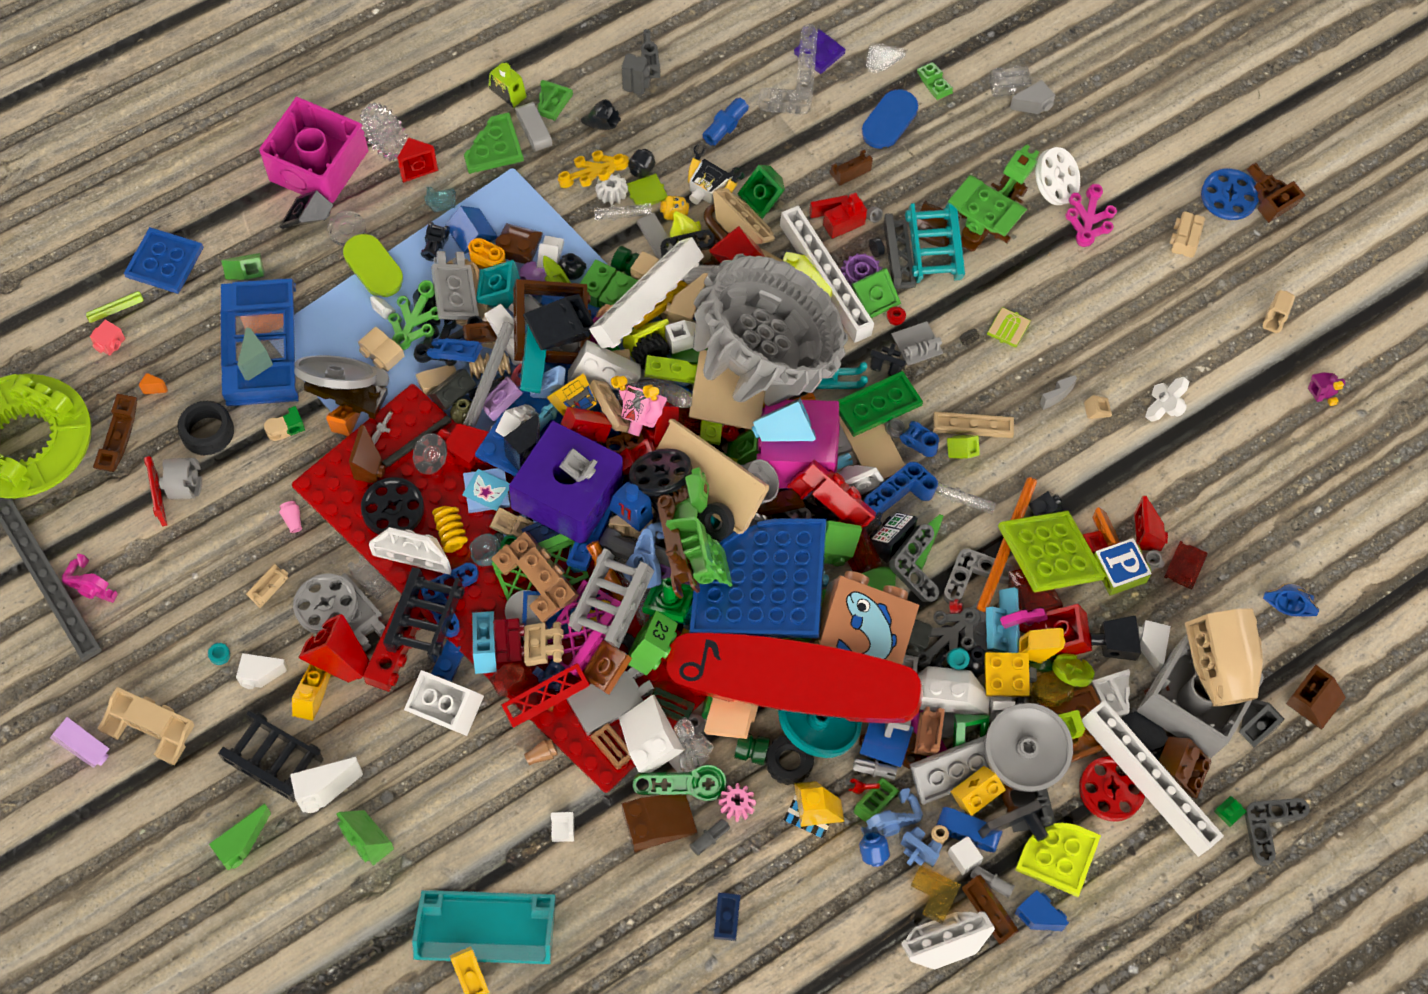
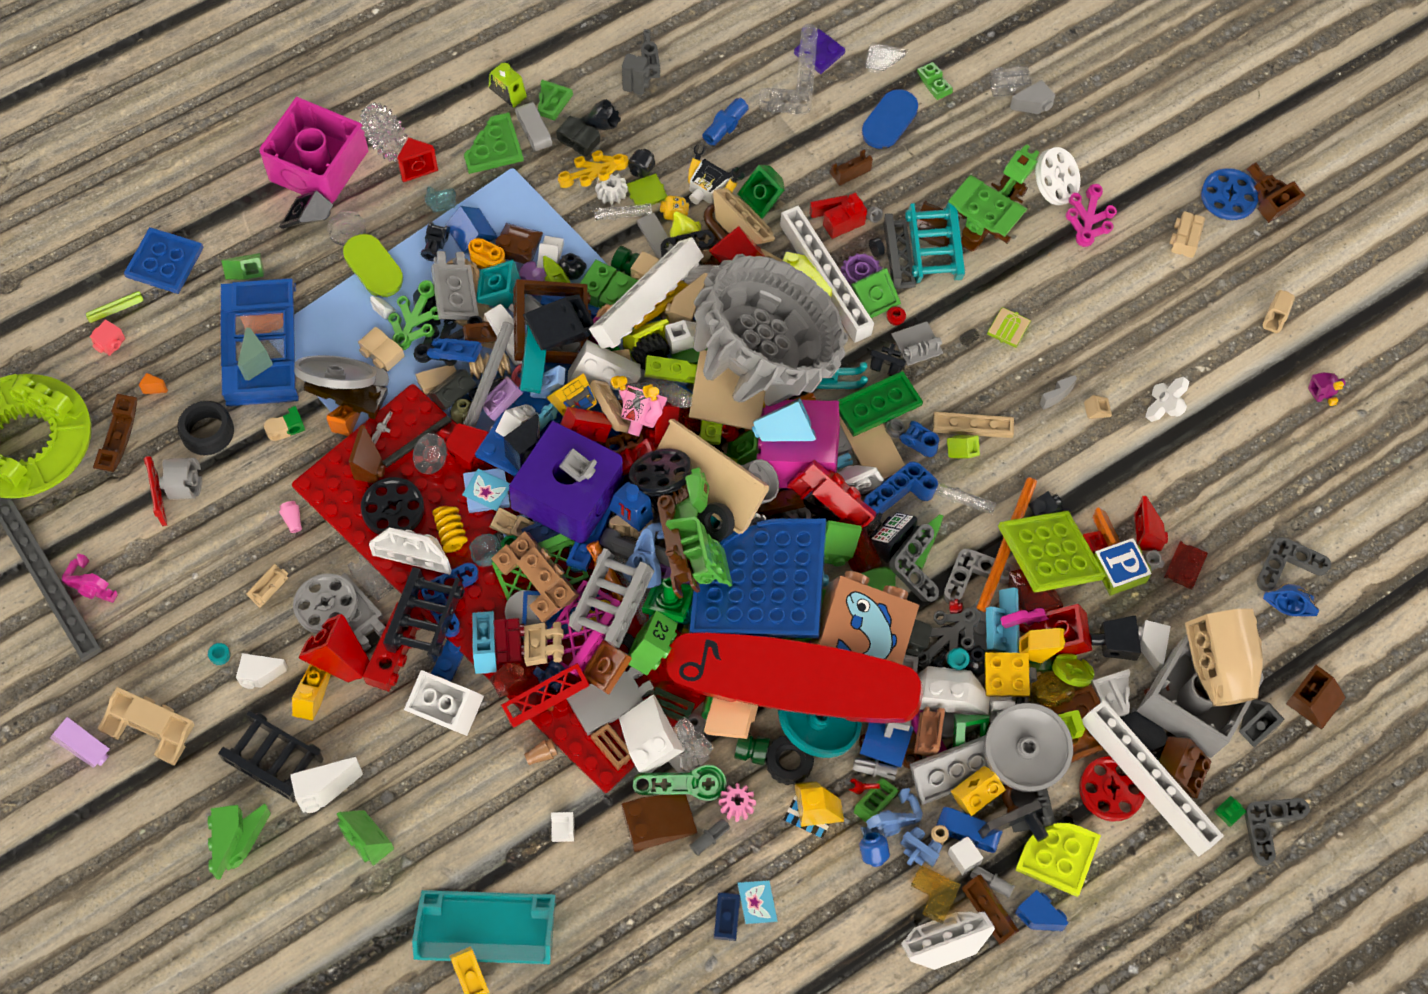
none -> bright green slope [208,805,243,880]
none -> pearl dark grey brick [556,116,600,157]
none -> medium azure sticker [738,881,778,924]
none -> dark grey beam [1257,537,1331,591]

